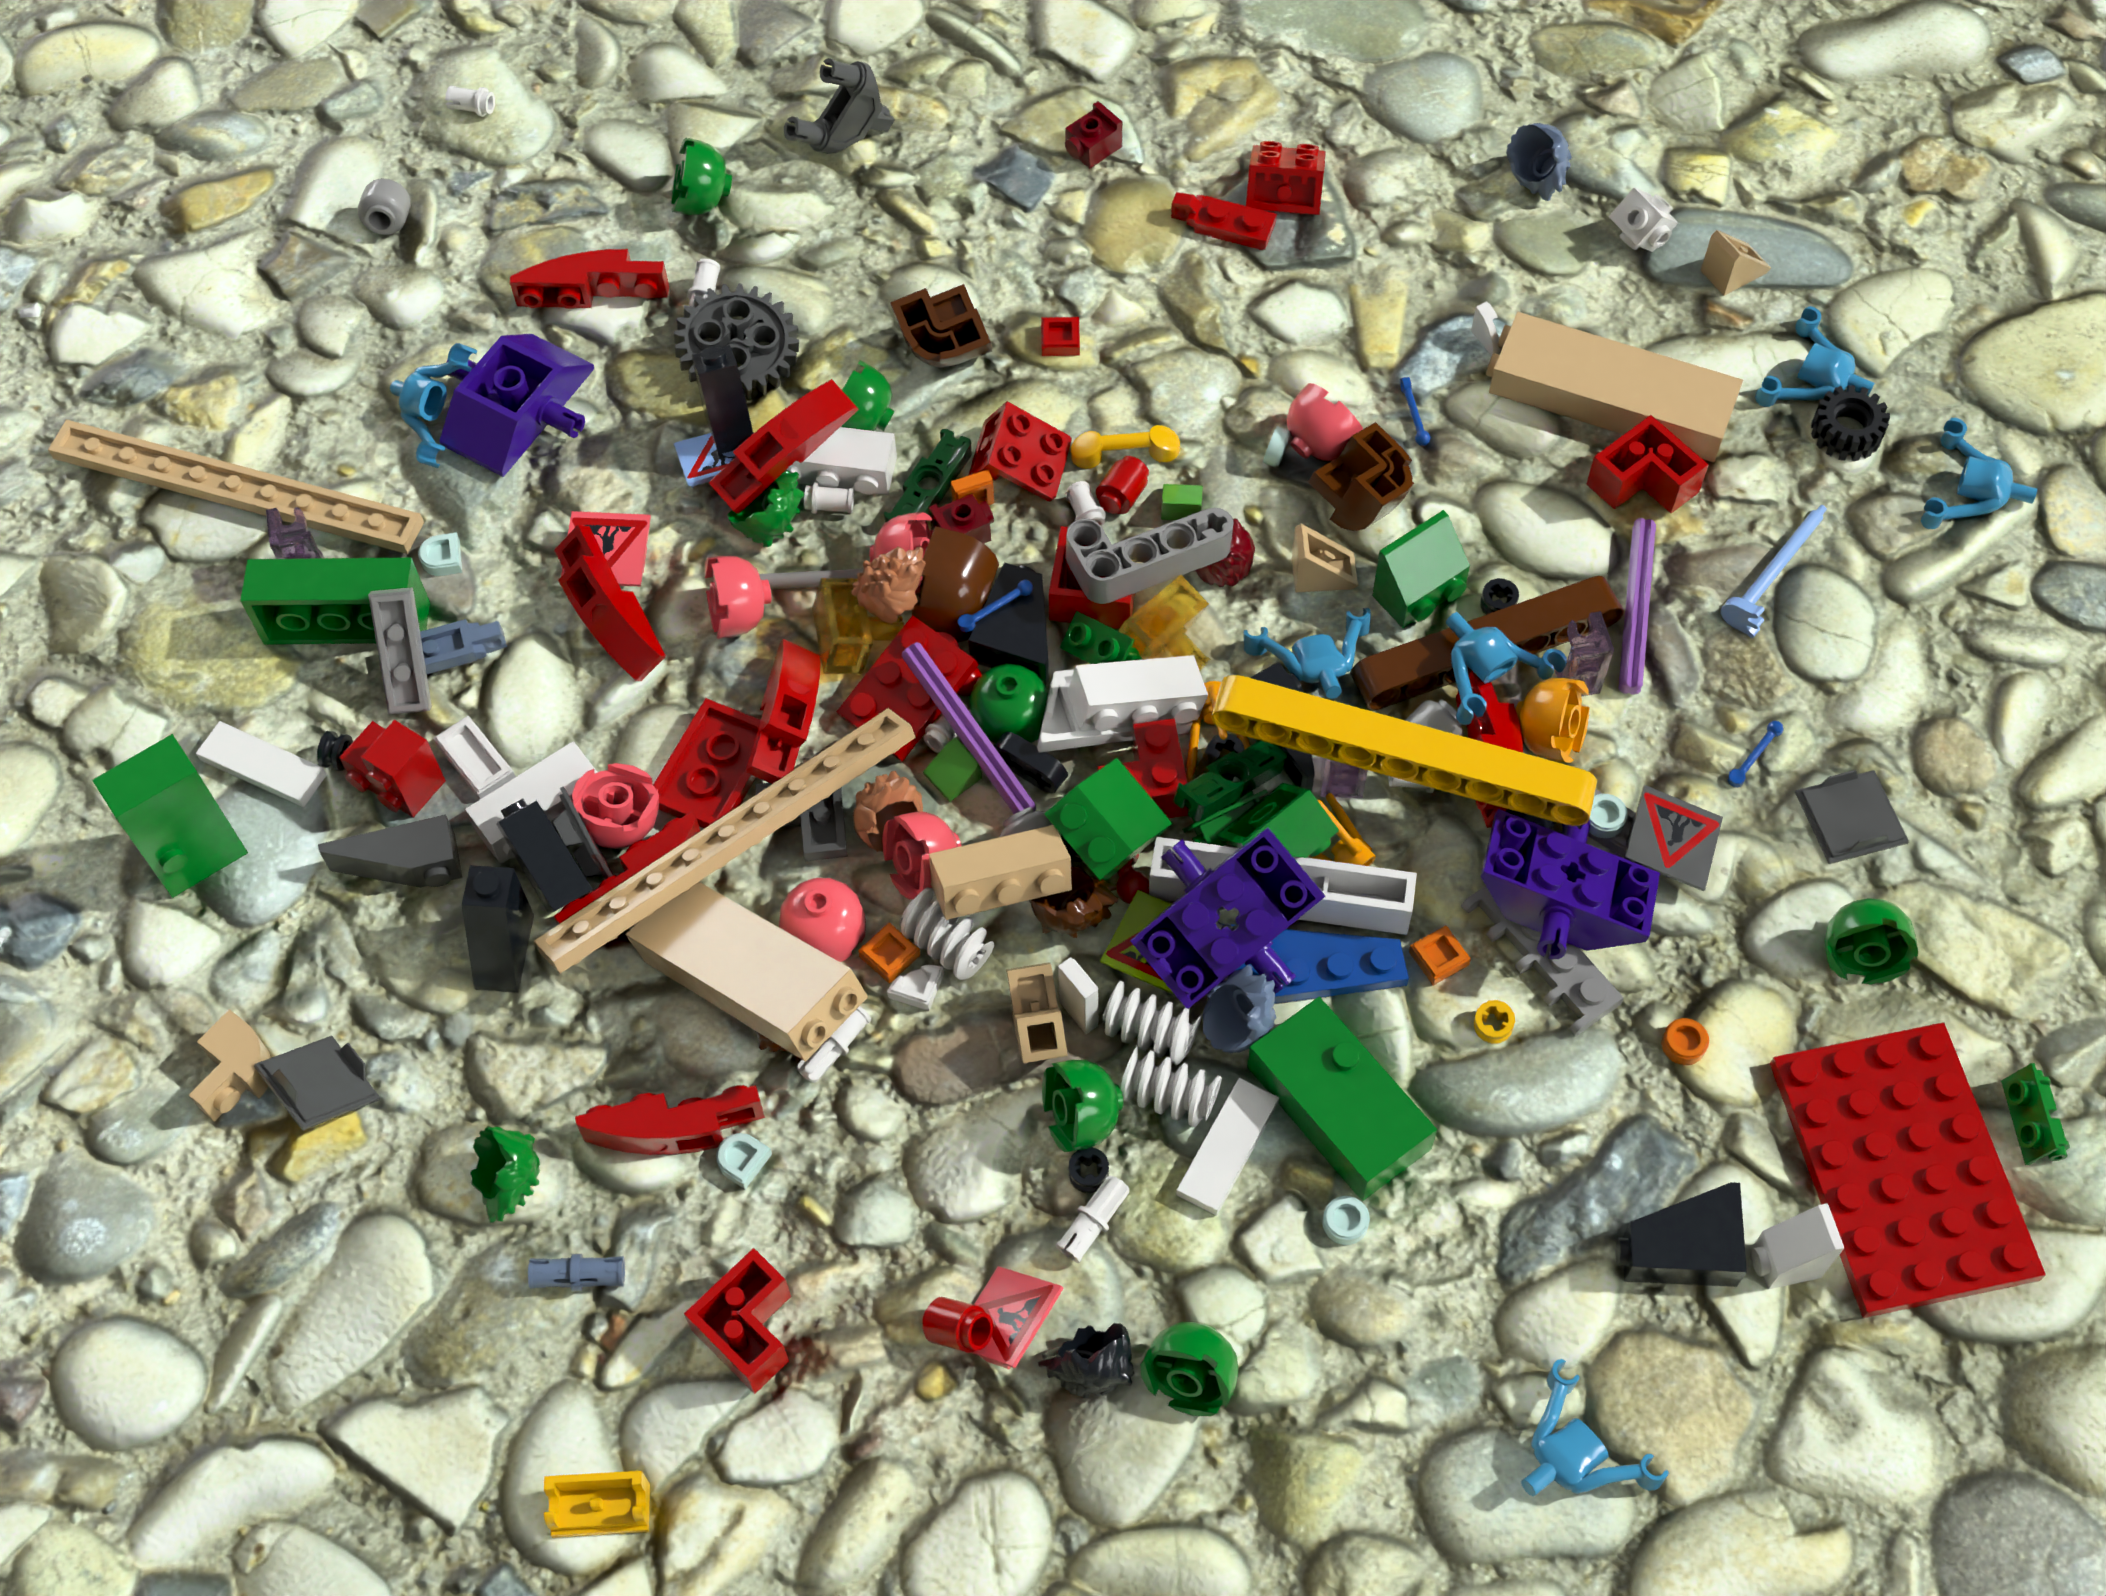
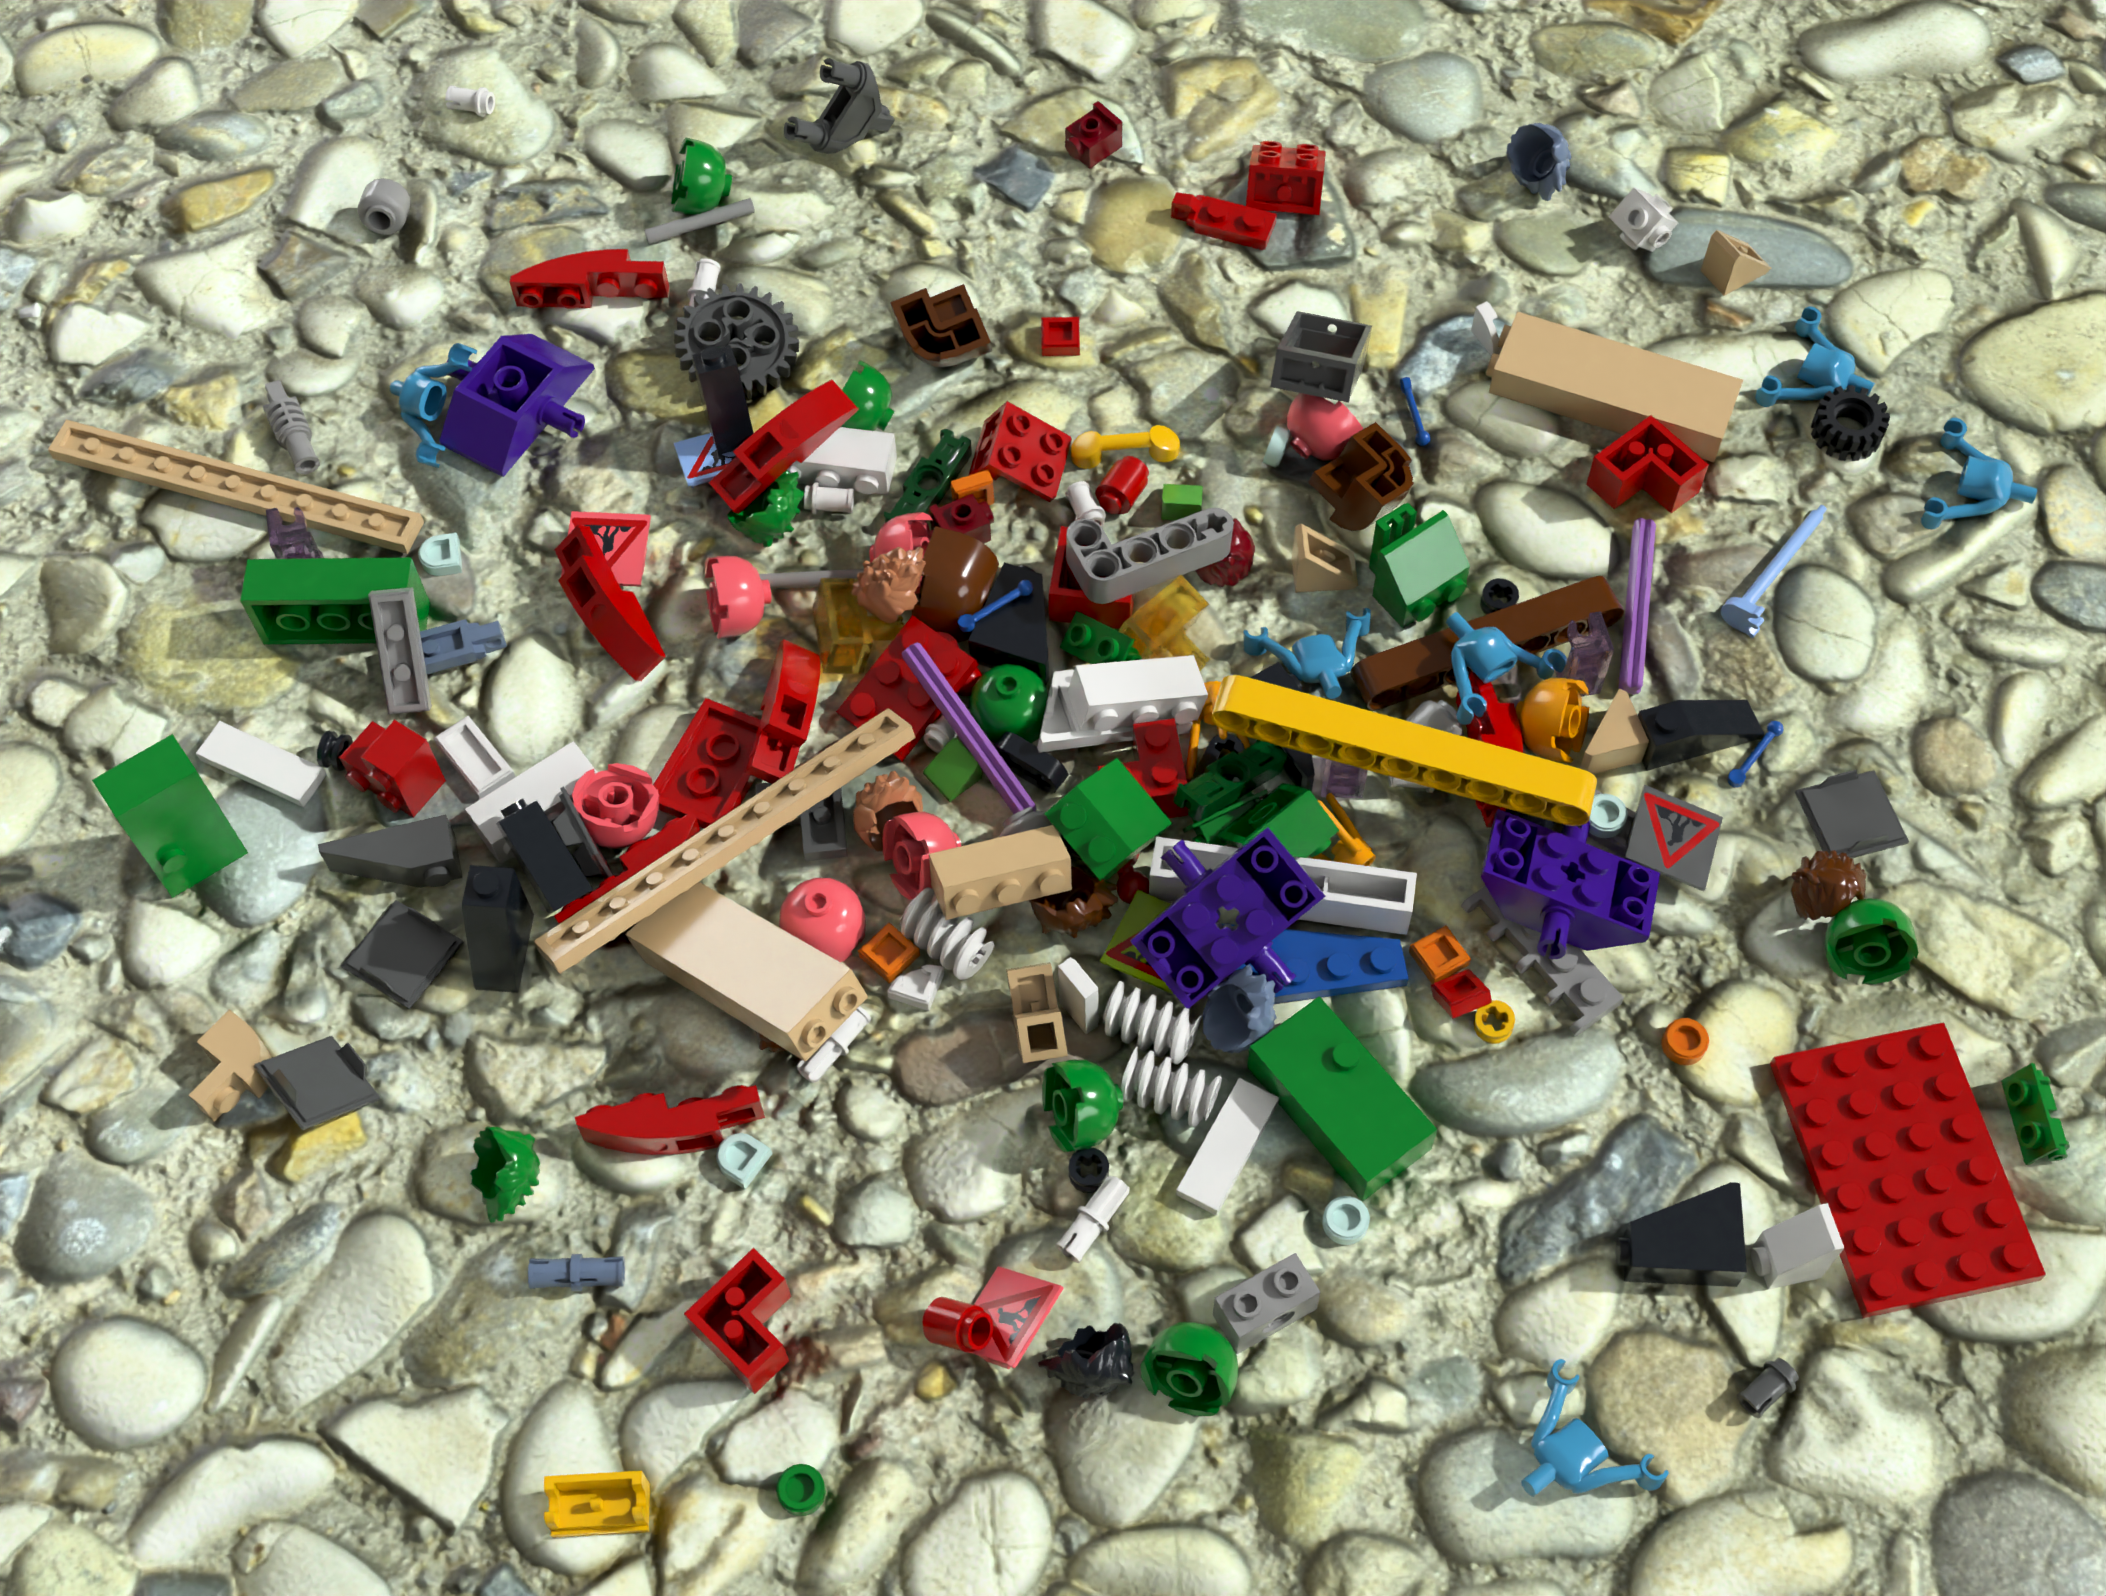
none -> light grey hinge [263,380,320,474]
none -> dark grey piece [341,900,464,1009]
none -> light grey bar [644,198,755,244]
none -> green tile [776,1464,826,1516]
none -> light grey brick [1213,1253,1321,1354]
none -> dark grey window [1270,311,1372,403]
none -> green tile [1369,503,1417,575]
none -> red tile [1431,969,1492,1019]
none -> tan slope [1580,689,1649,775]
none -> black slope [1638,700,1764,771]
none -> dark grey pin [1737,1358,1799,1419]
none -> reddish brown hair [1791,850,1867,921]

